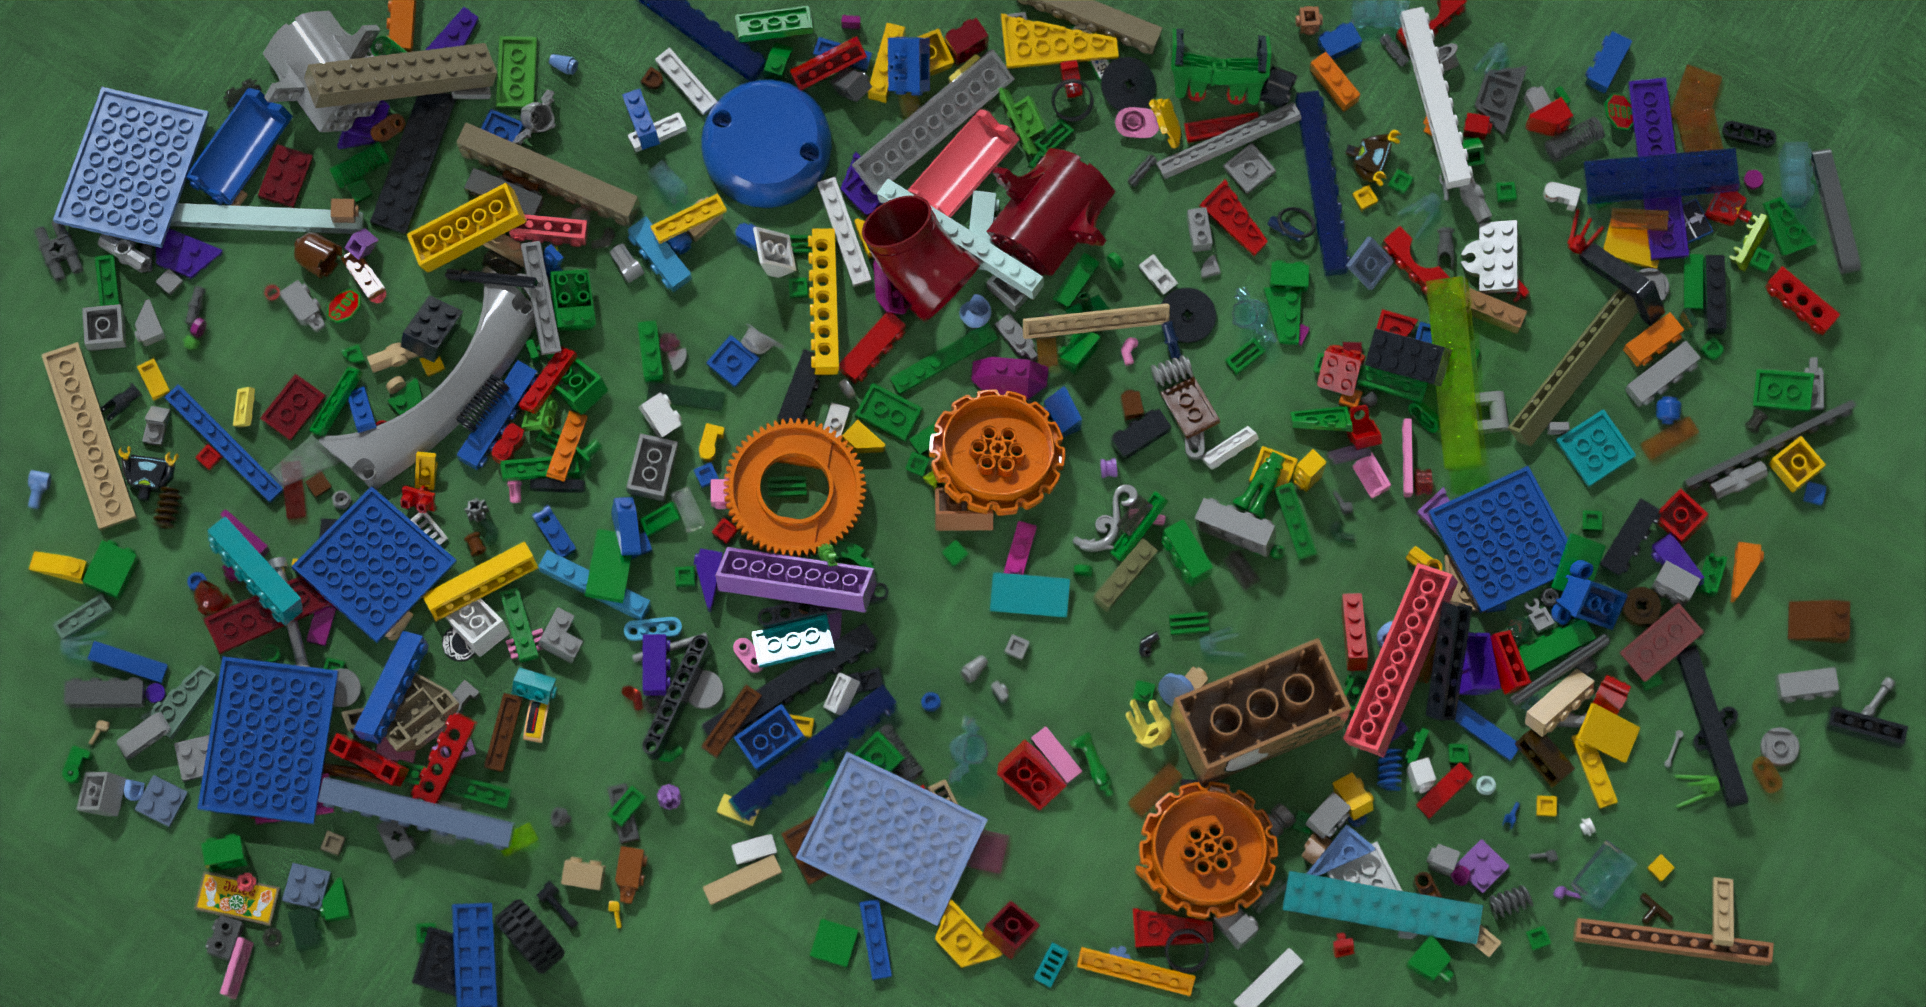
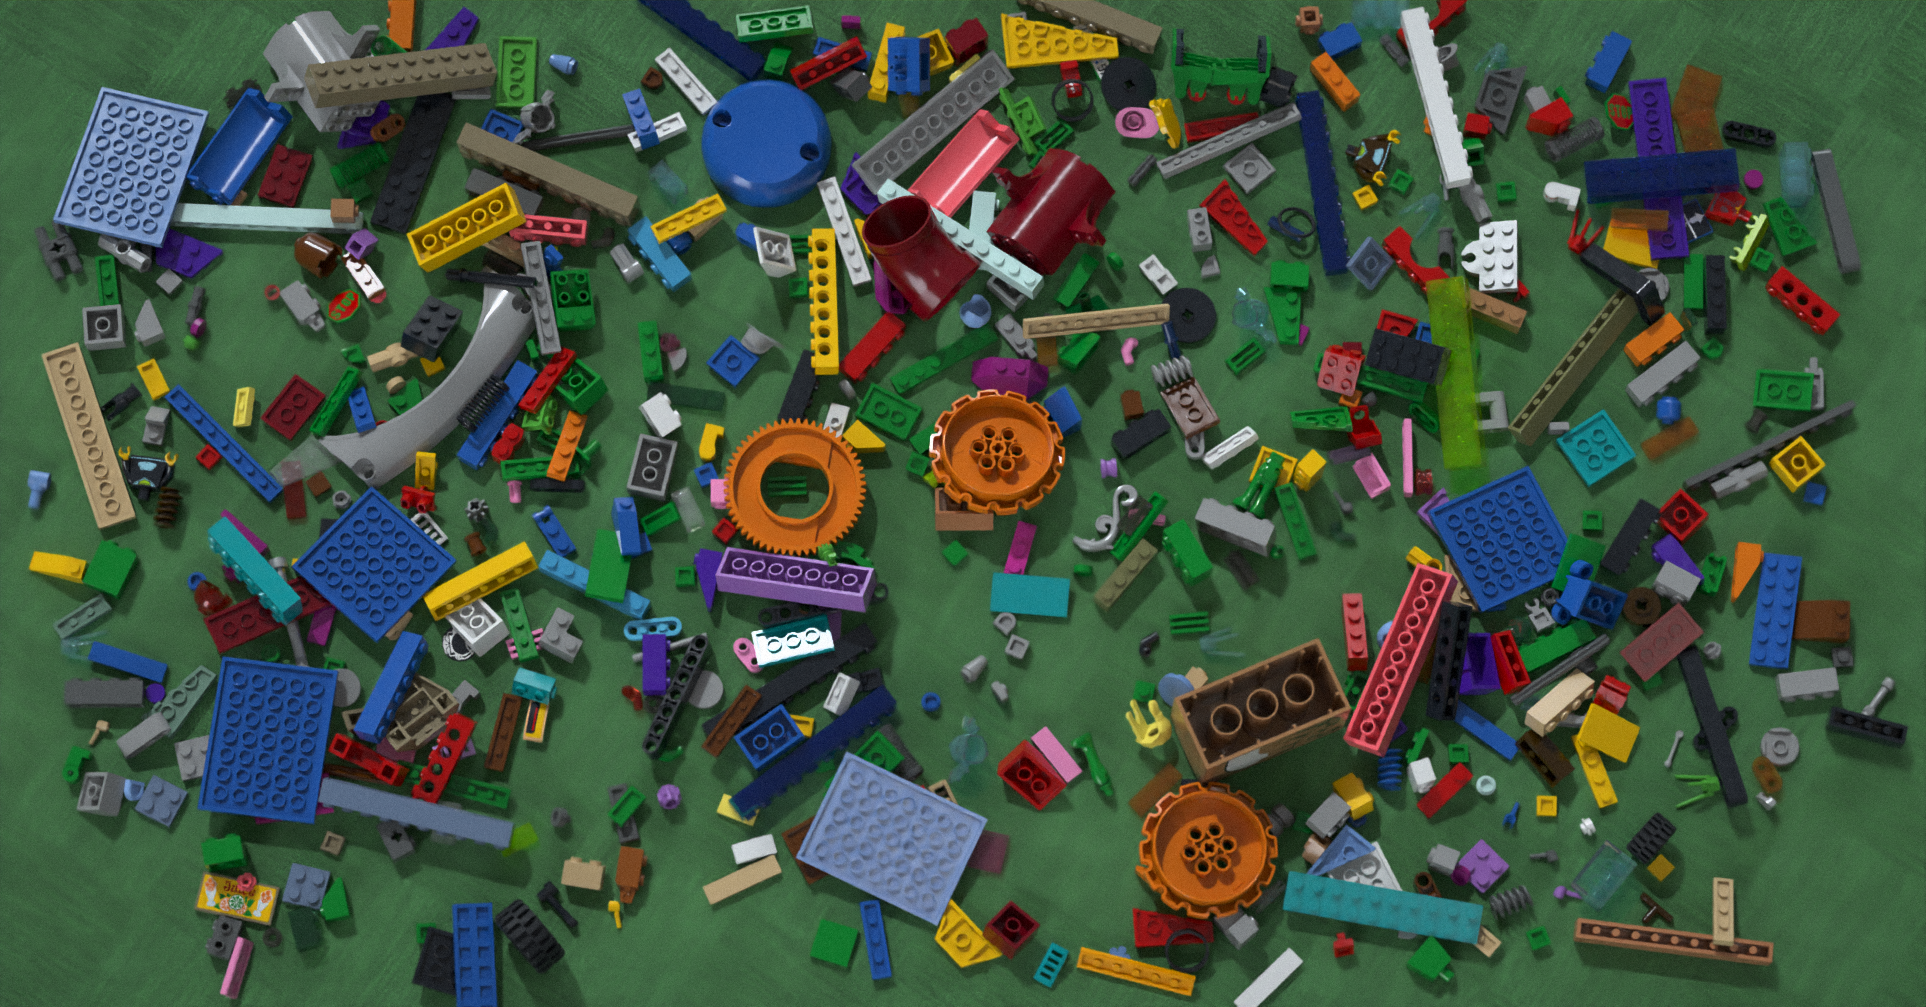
none -> dark grey axle [523,124,634,151]
none -> light grey tile [992,612,1016,636]
none -> black tyre [1626,812,1676,864]
none -> light grey plate [1703,642,1722,659]
none -> blue plate [1749,553,1802,670]
none -> light grey tile [1755,792,1776,811]
none -> dark grey plate [1830,647,1853,668]

